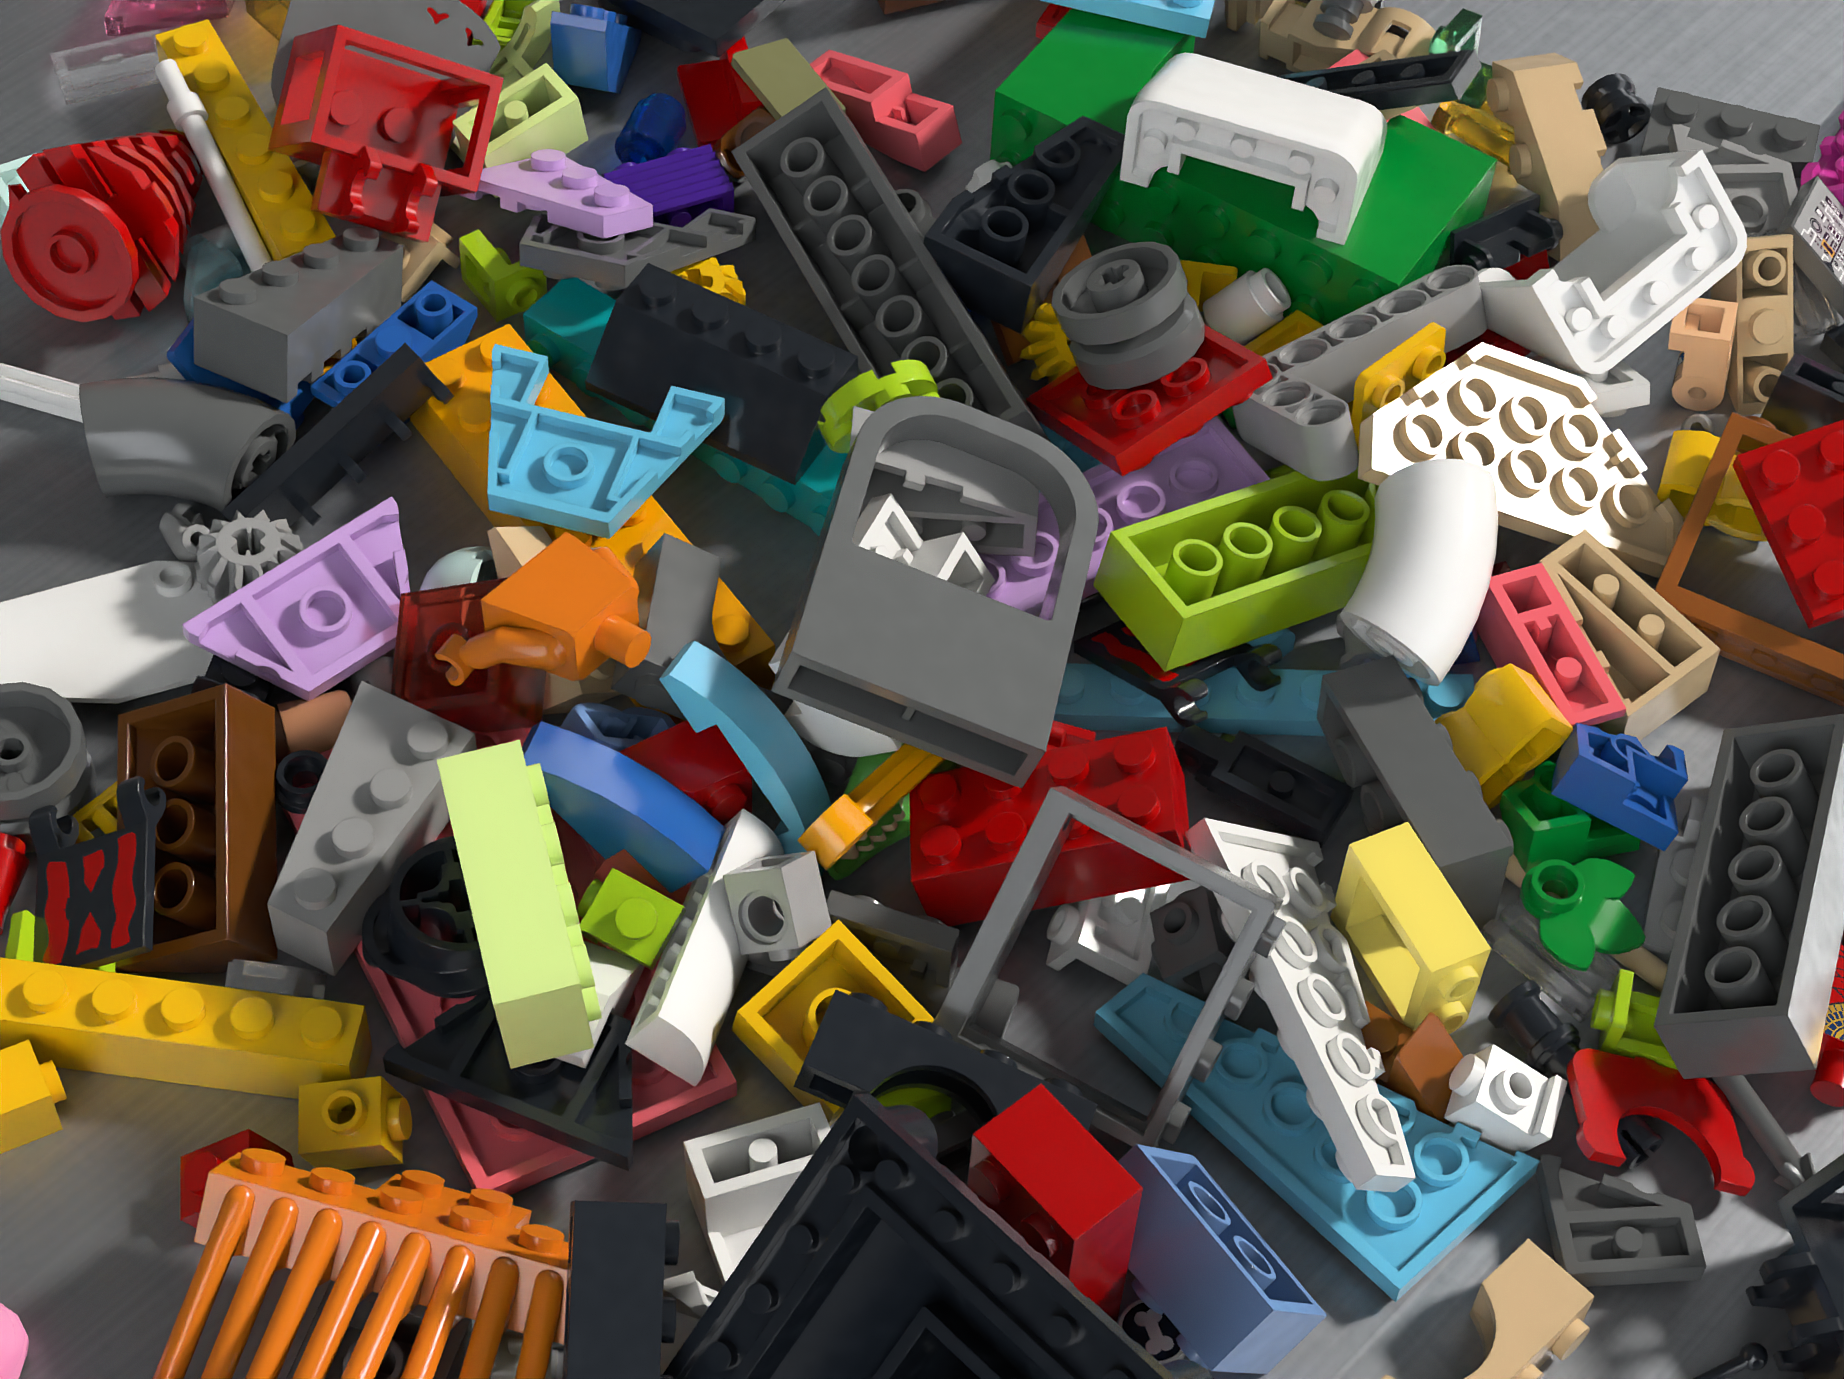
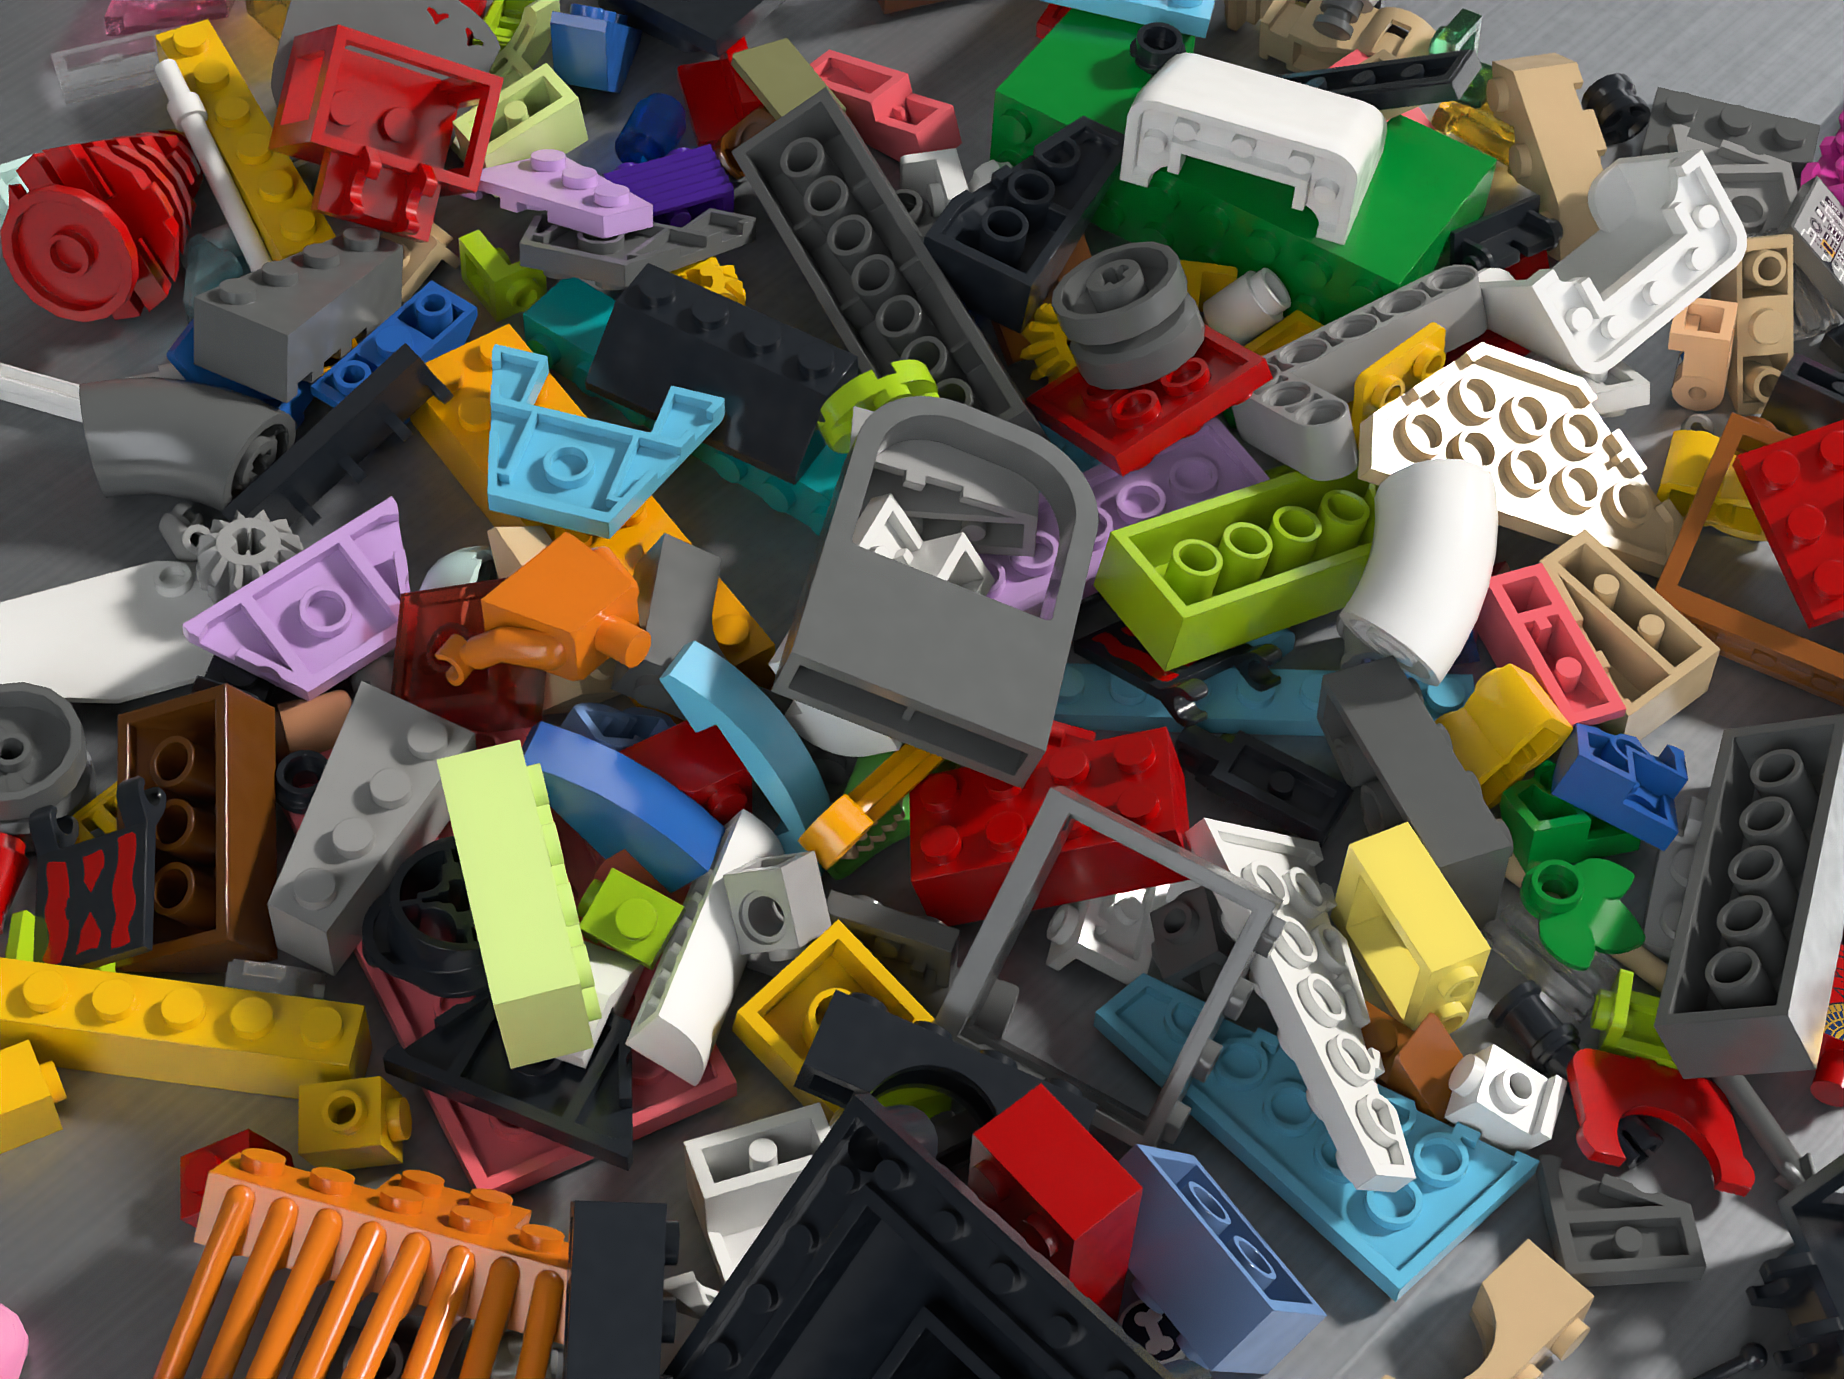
none -> white bracket [900,148,969,218]
none -> black plate [1129,22,1186,75]

